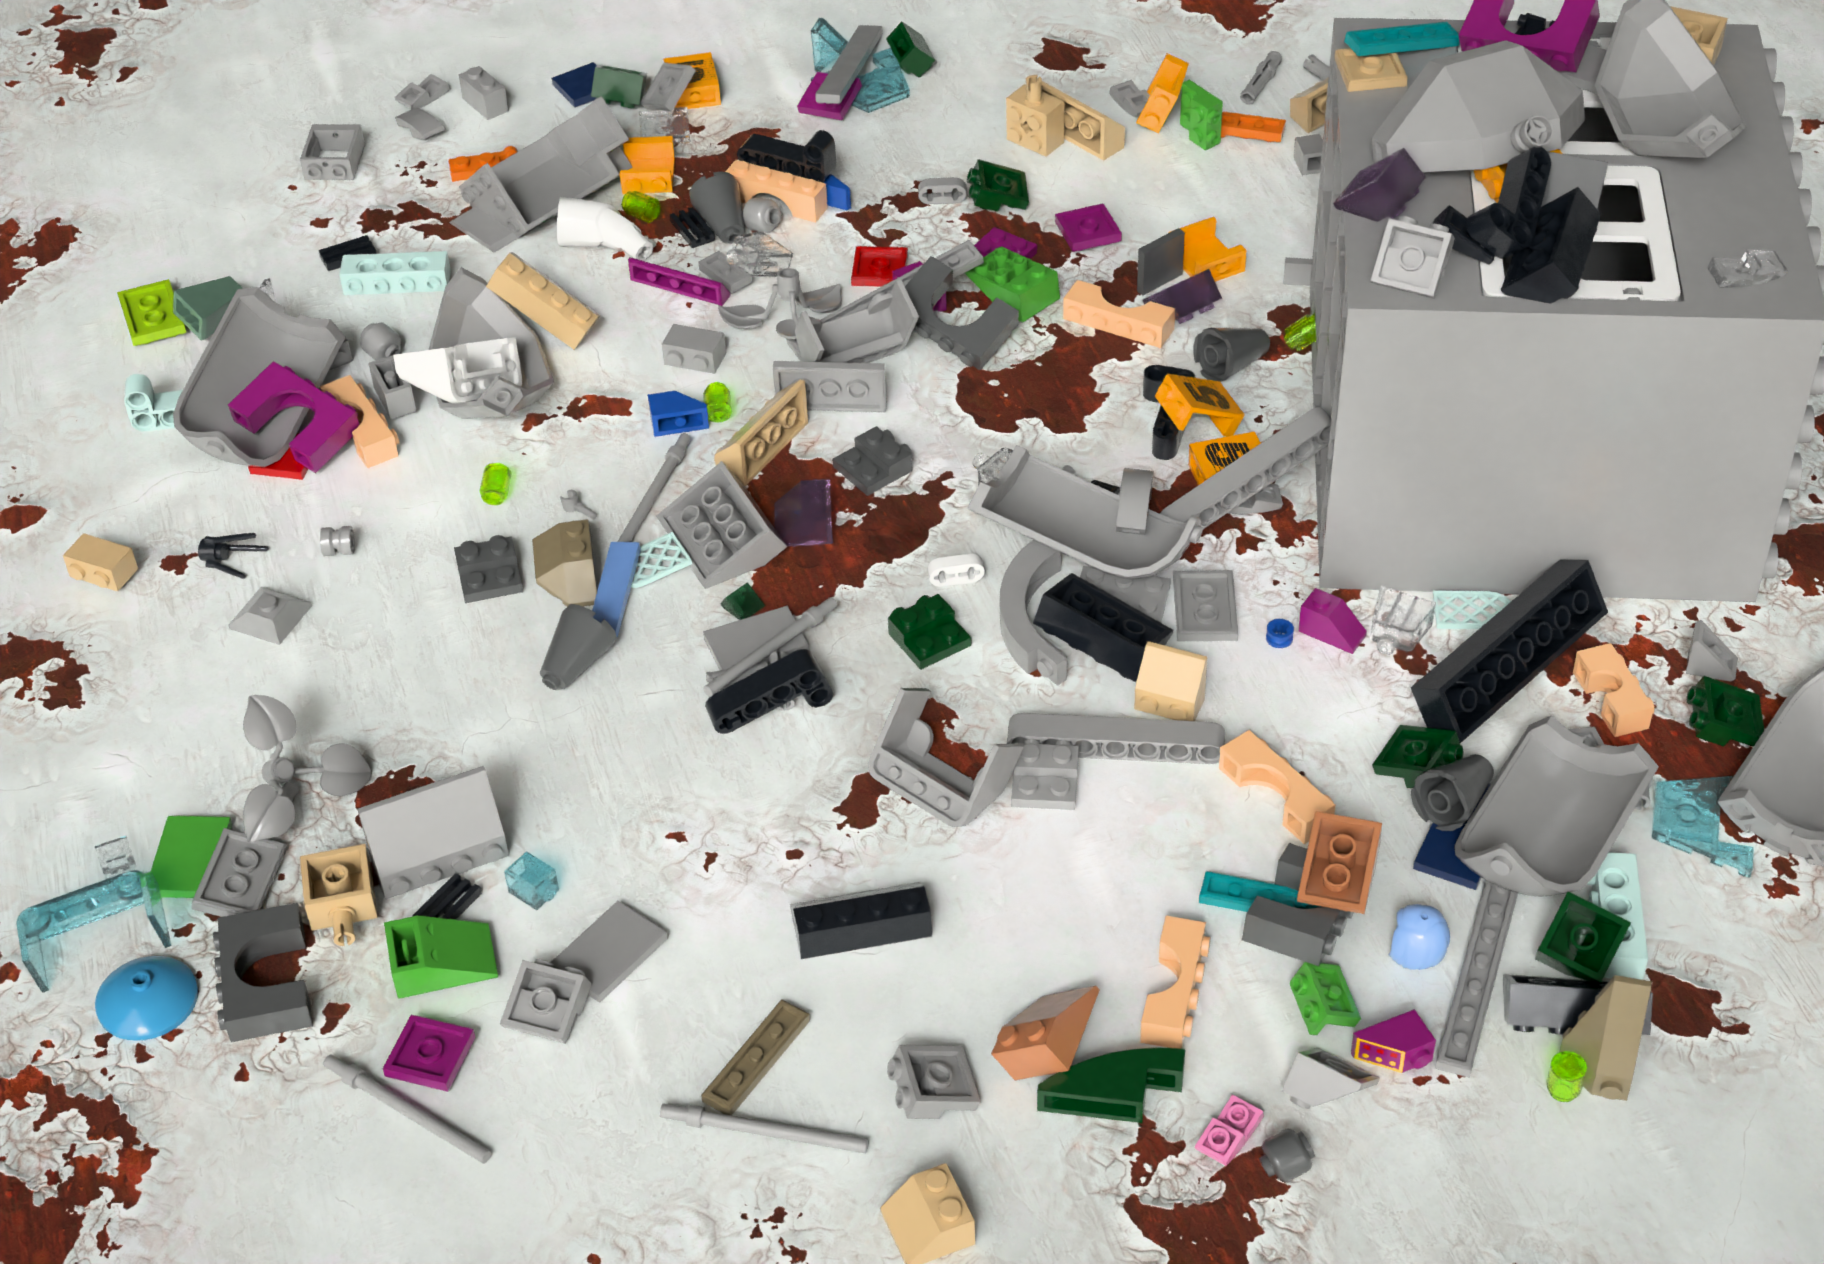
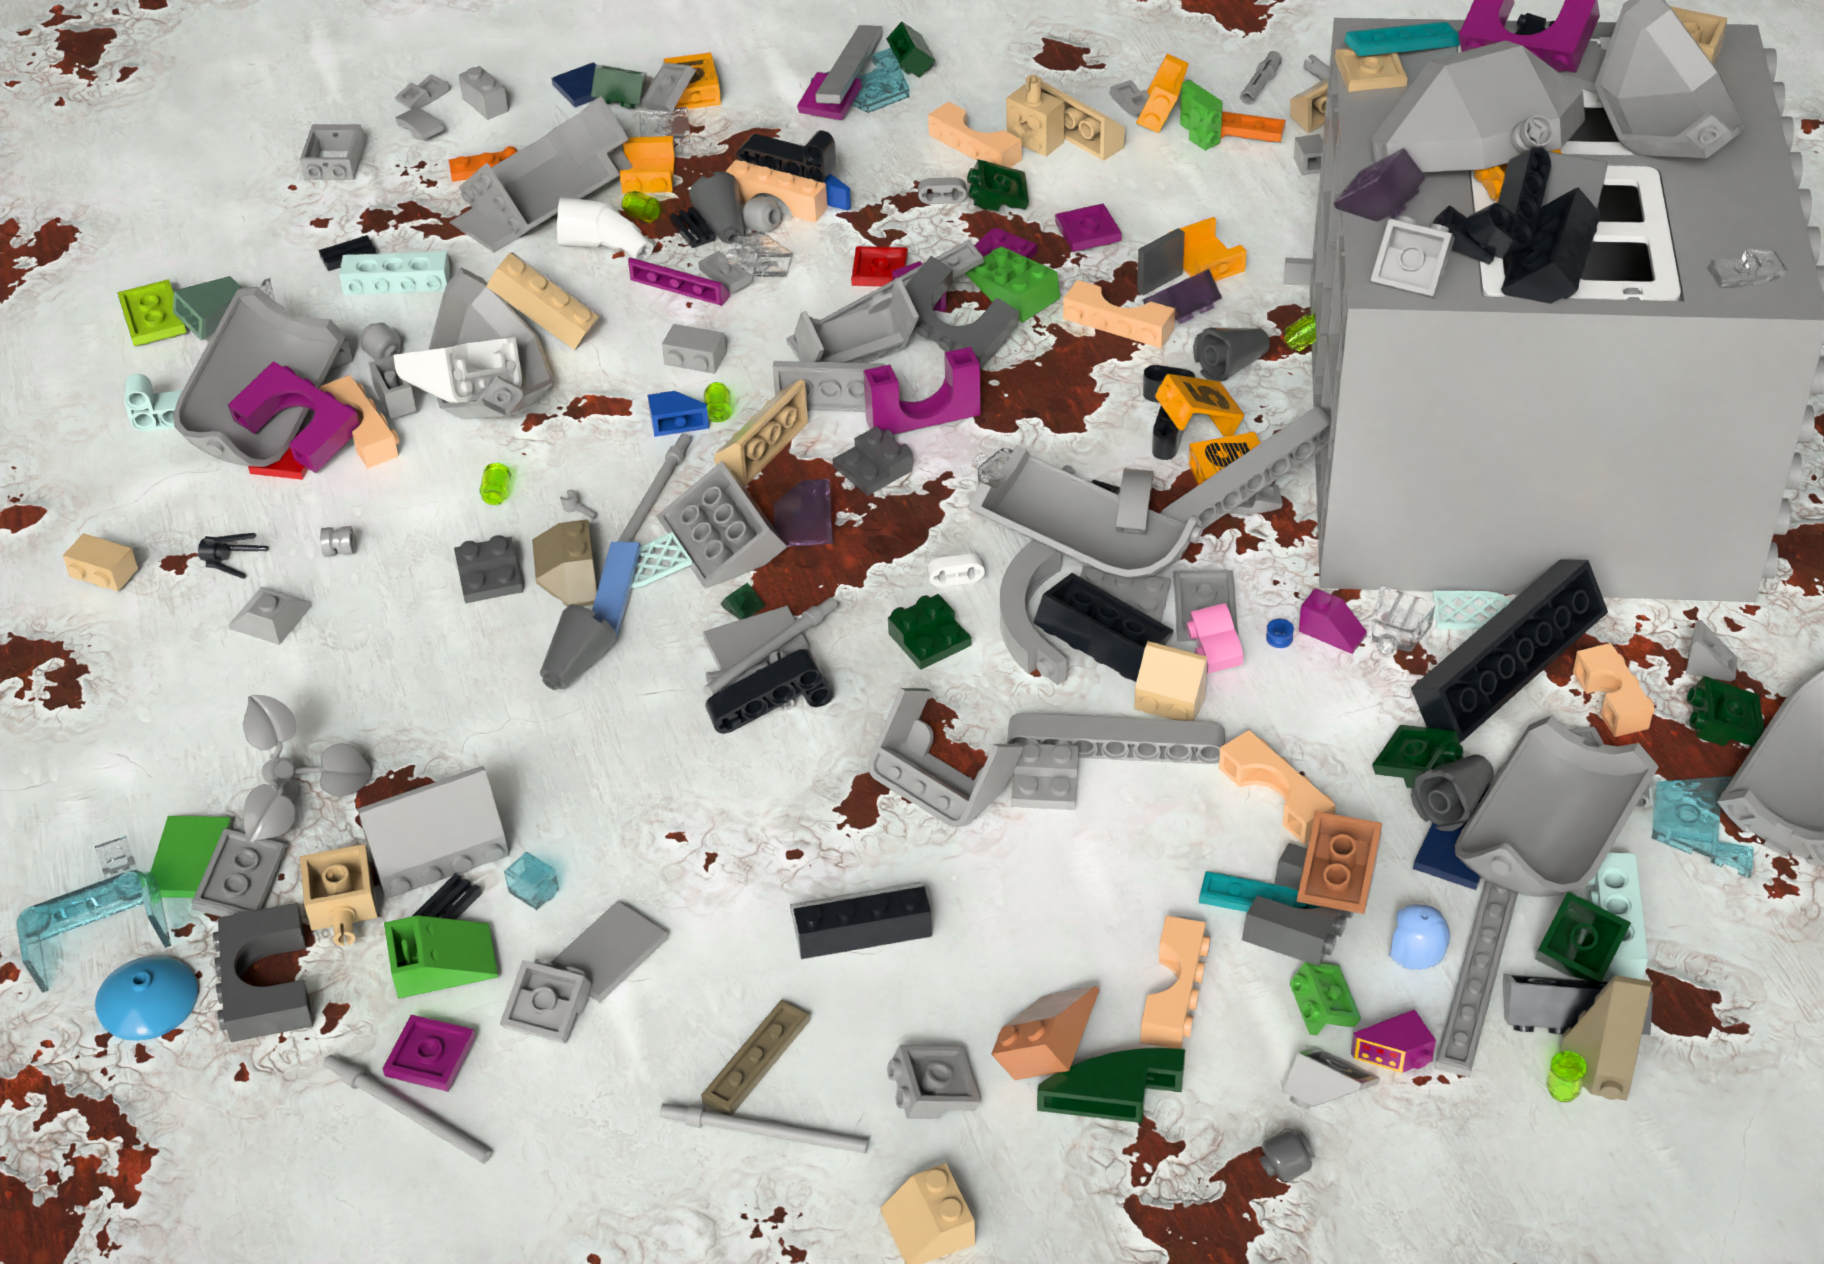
light grey plant [718,268,841,339] -> none
clear light blue slope [811,18,848,72] -> none
bright pink slope [1195,1094,1264,1166] -> none
none -> magenta arch [863,347,981,434]
none -> light nougat arch [928,101,1022,168]
none -> bright pink brick [1186,603,1243,674]

